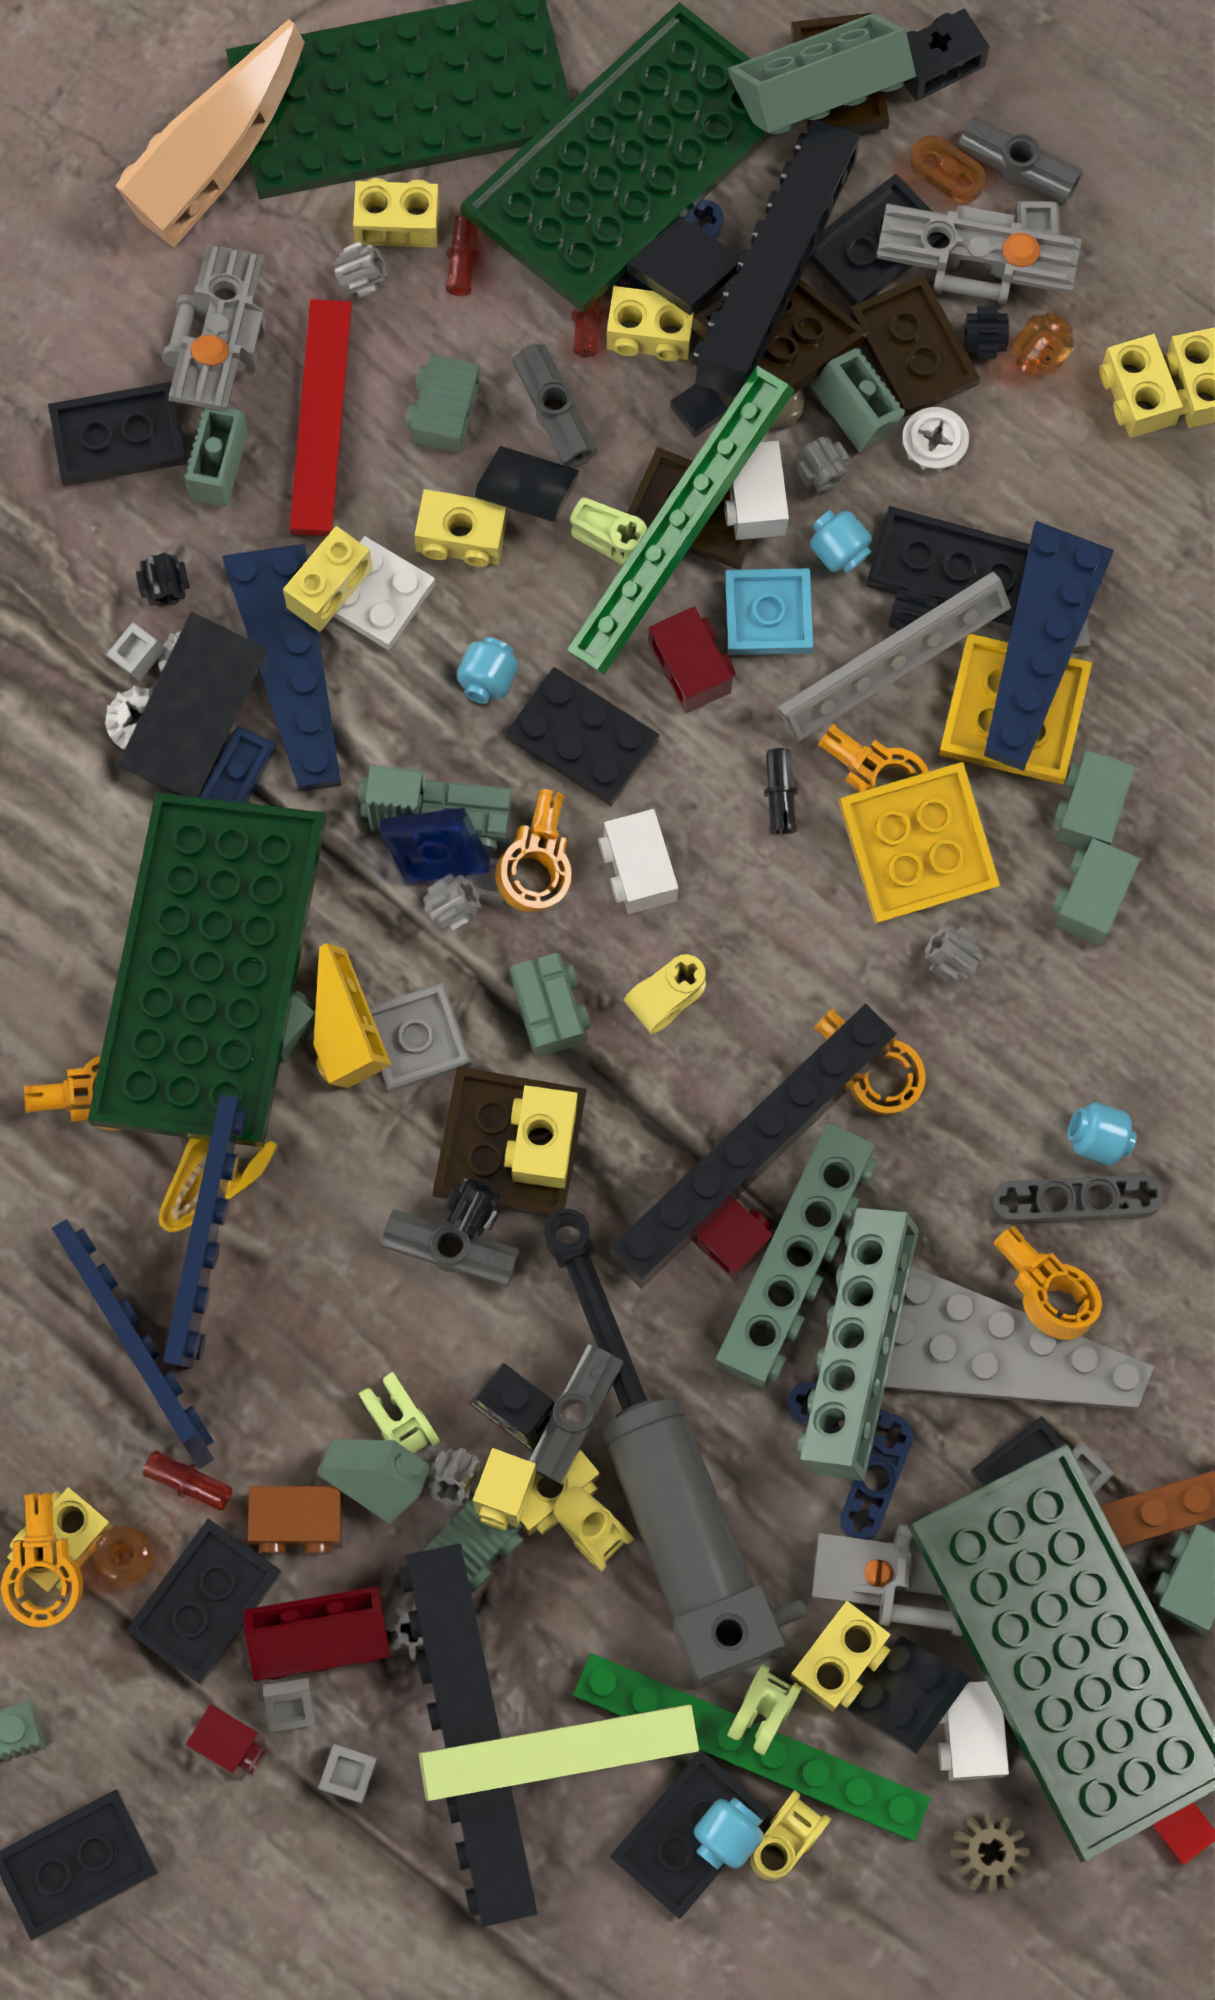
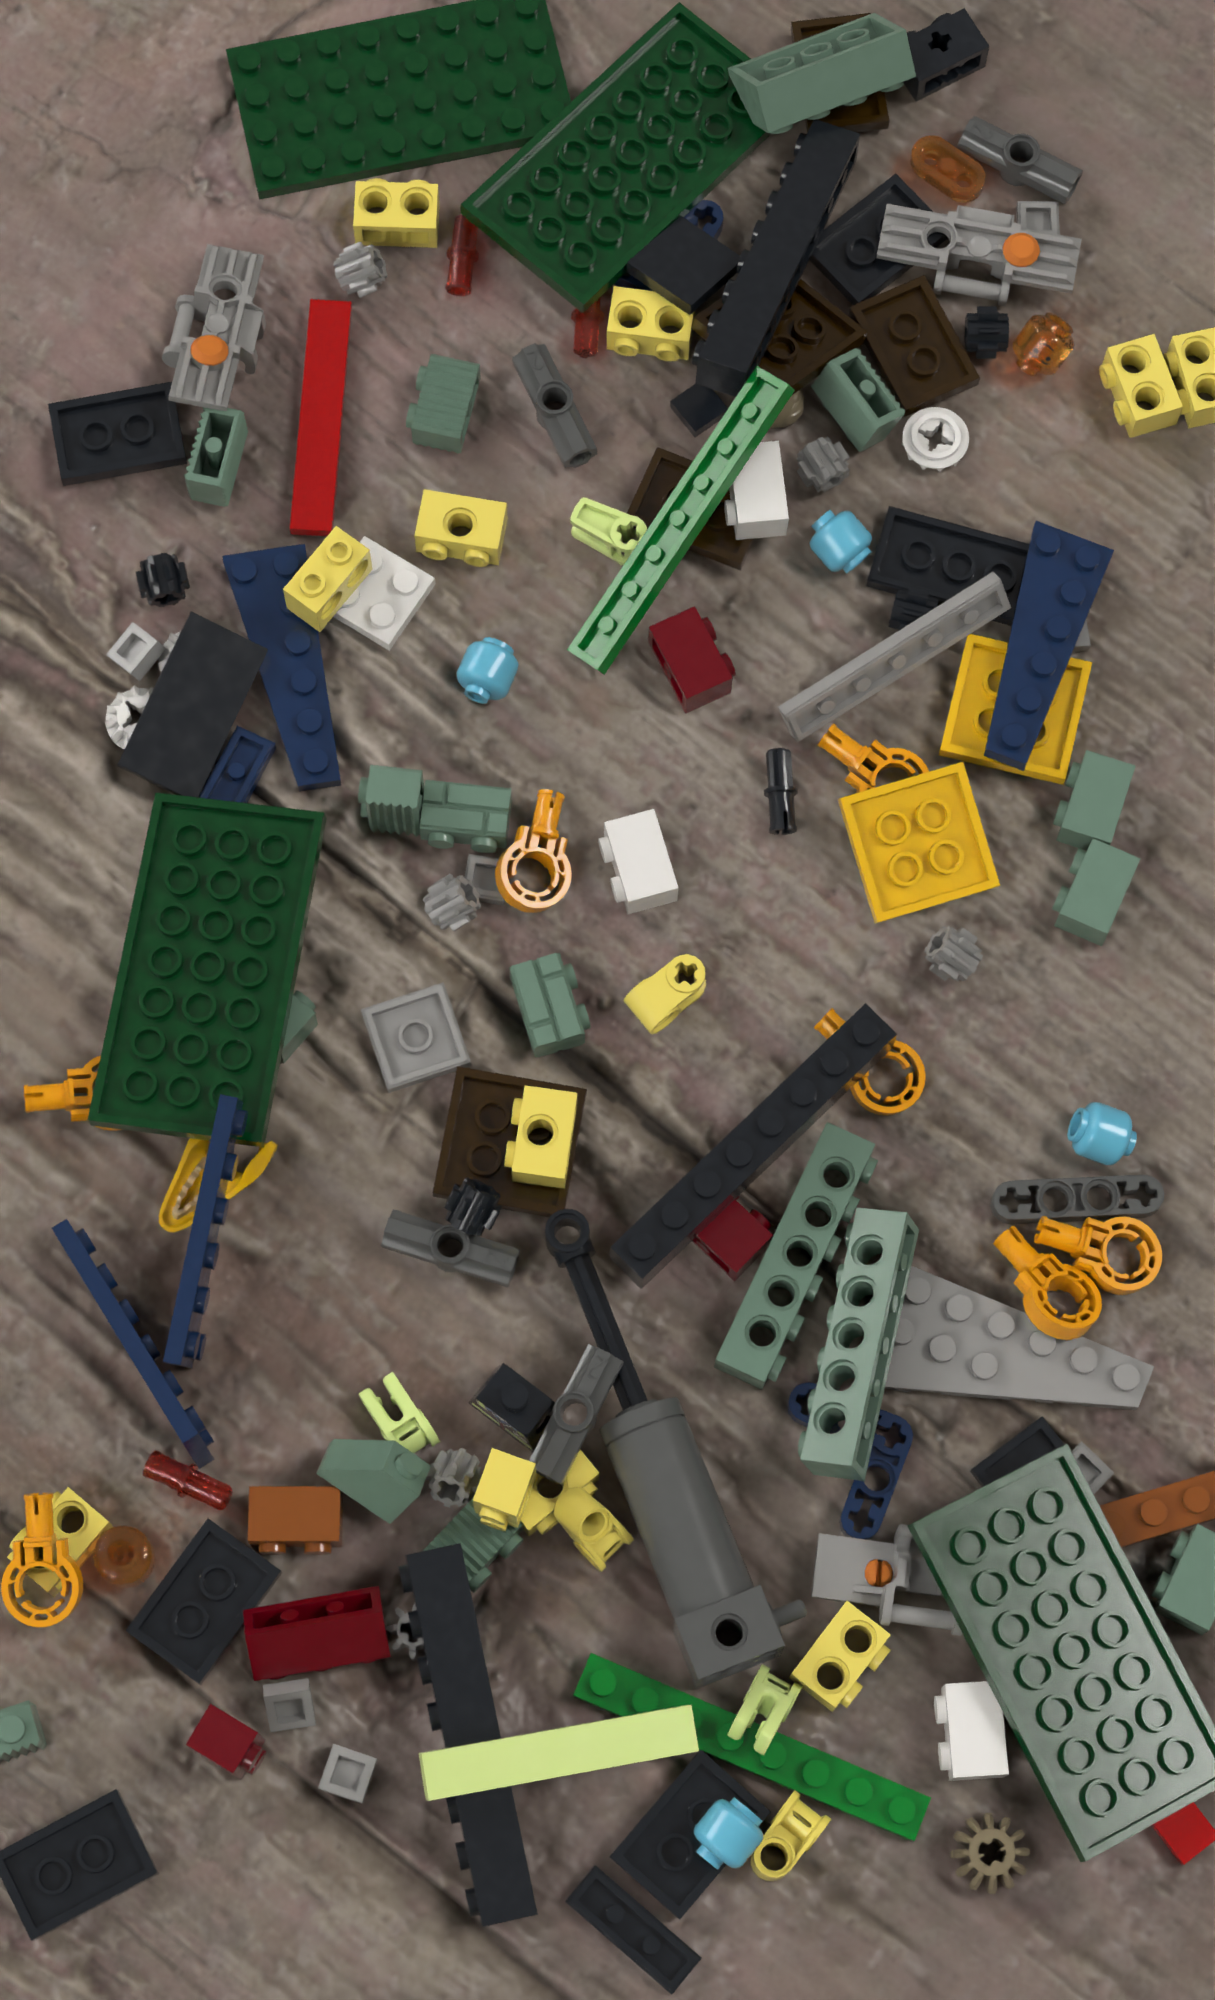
light nougat wedge [115,19,305,248] -> none
yellow slope [313,943,392,1088] -> none
clear blue plate [379,807,490,884] -> none
black tile [475,446,579,522] -> none
black plate [506,667,660,807] -> none
medium azure plate [725,568,813,655] -> none
black plate [848,1636,970,1754] -> none
none -> black tile [565,1865,702,1995]
none -> light orange pin [1034,1216,1162,1295]

